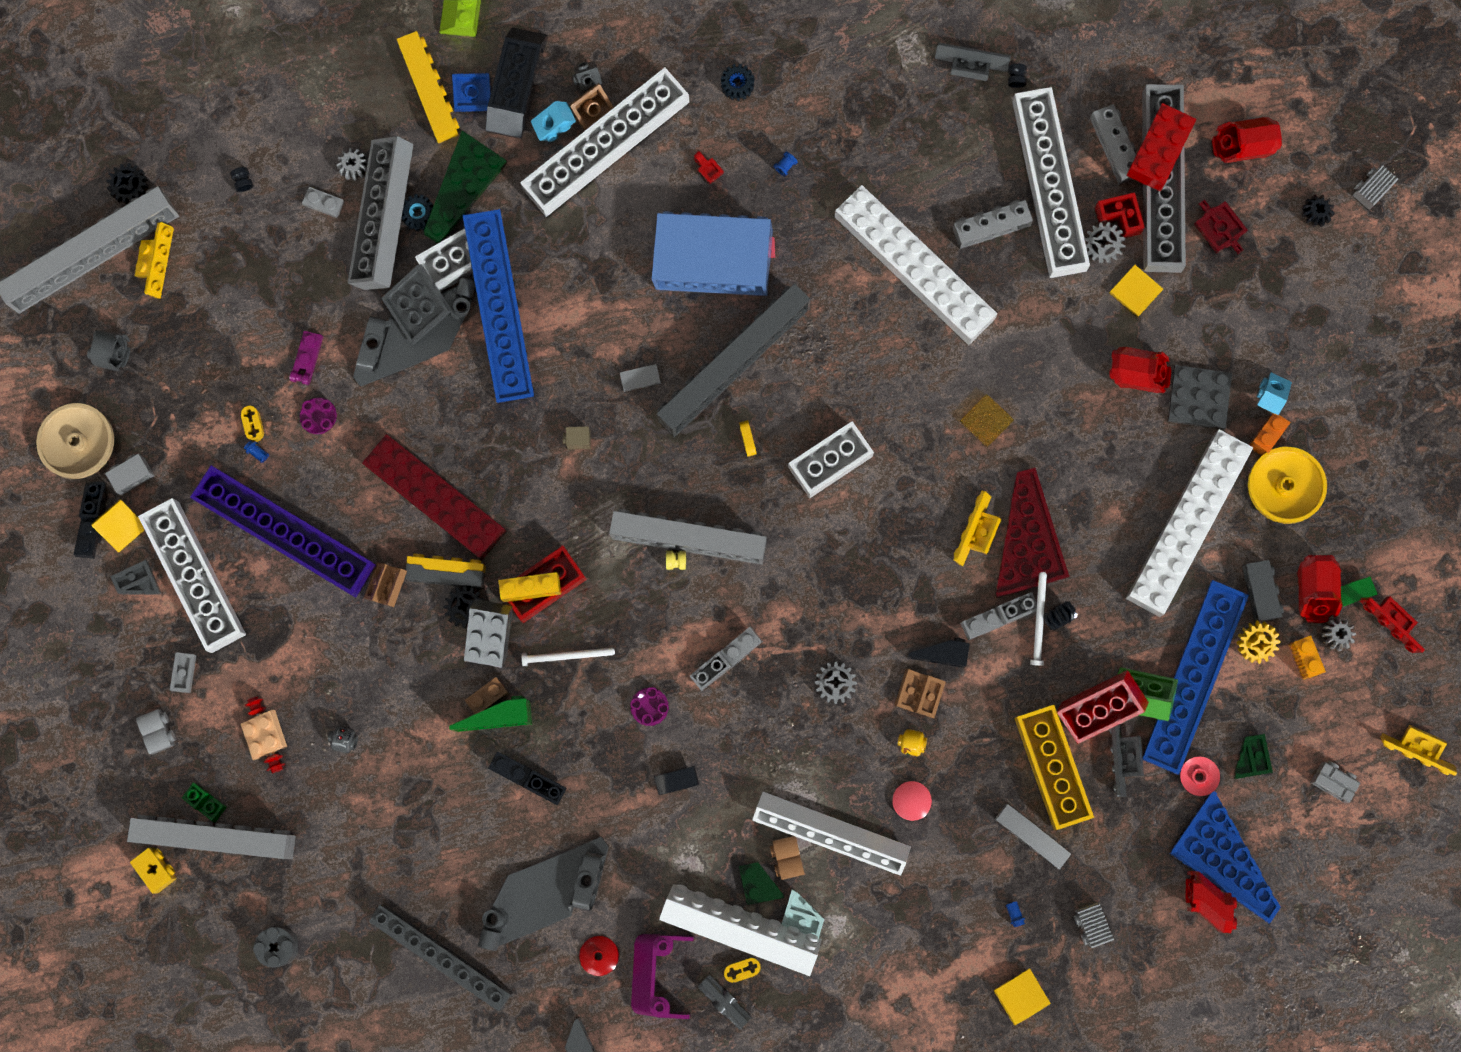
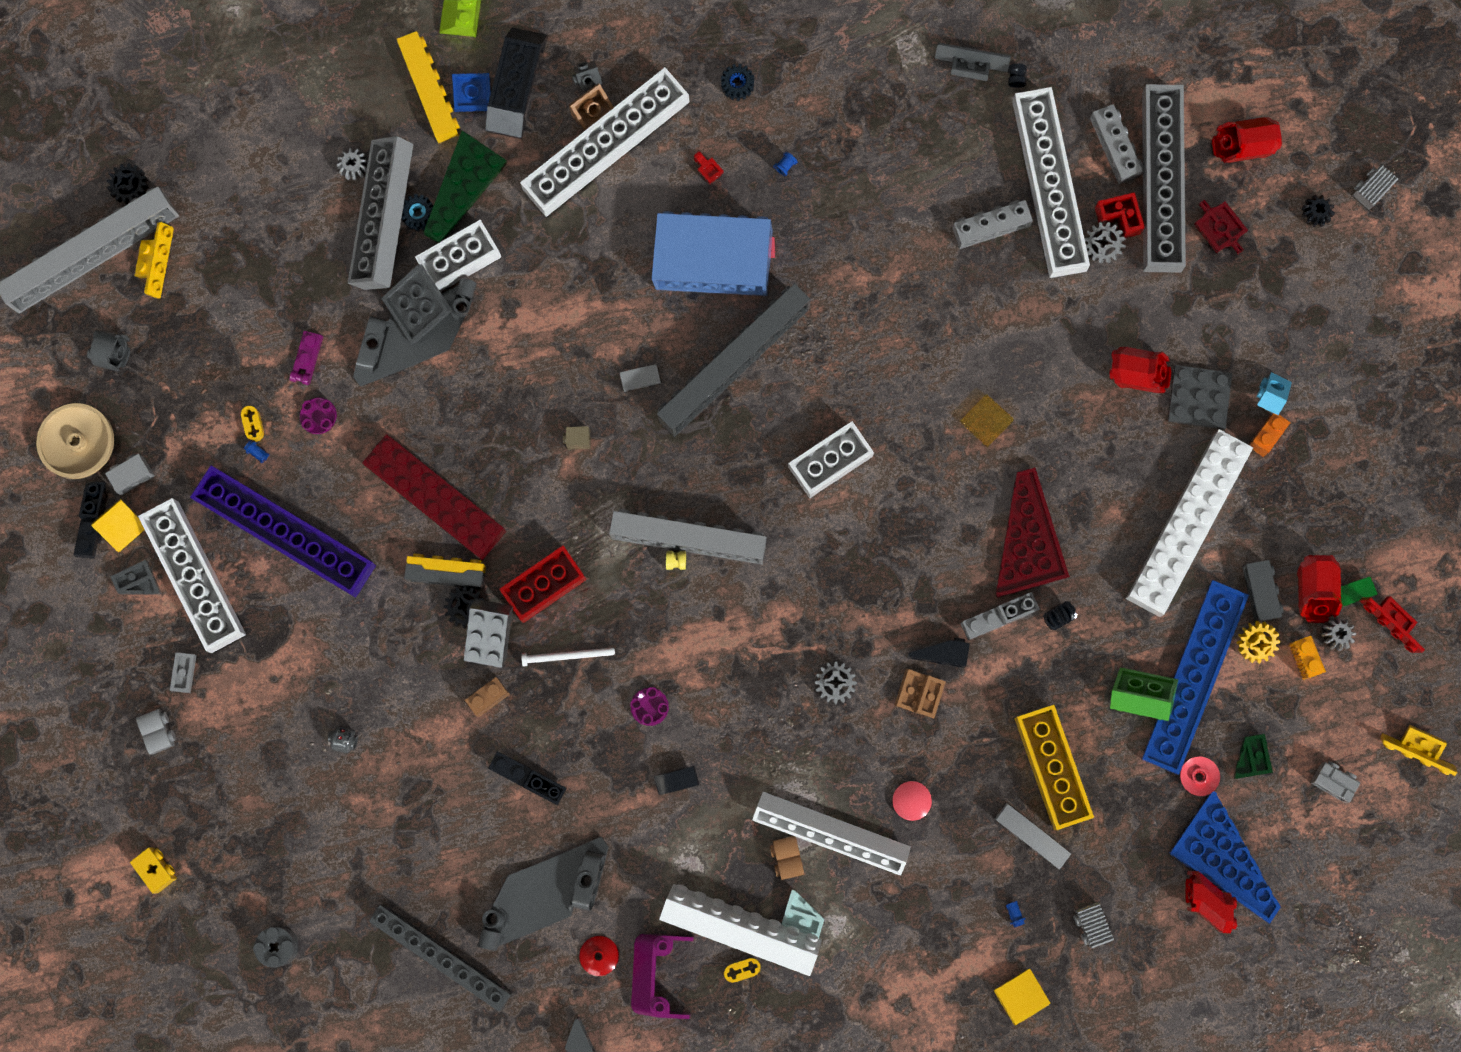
light grey brick [127,815,296,859] -> none
green slope [182,782,227,823] -> none
black wheel [230,167,254,192] -> none
light nougat plate [241,696,287,773] -> none
light grey plate [302,187,344,218] -> none
medium nougat slope [364,562,407,607] -> none
green slope [449,696,532,732] -> none
blue plate [463,209,534,403] -> none
yellow brick [498,572,561,602] -> none
medium azure brick [531,101,576,142] -> none
light grey slope [690,627,763,691] -> none
dark grey piece [698,974,752,1030] -> none
yellow beam [739,420,757,457] -> none
dark green wing [739,862,784,905] -> none
white brick [835,185,997,345] -> none
yellow head [897,729,927,757] -> none
yellow bracket [954,490,1001,566] -> none
white bar [1030,572,1047,666] -> none
red brick [1057,670,1149,744] -> none
yellow tile [1109,265,1163,318] -> none
dark grey bracket [1109,724,1144,797] -> none
red brick [1126,103,1197,192] -> none
yellow dish [1248,447,1327,524] -> none

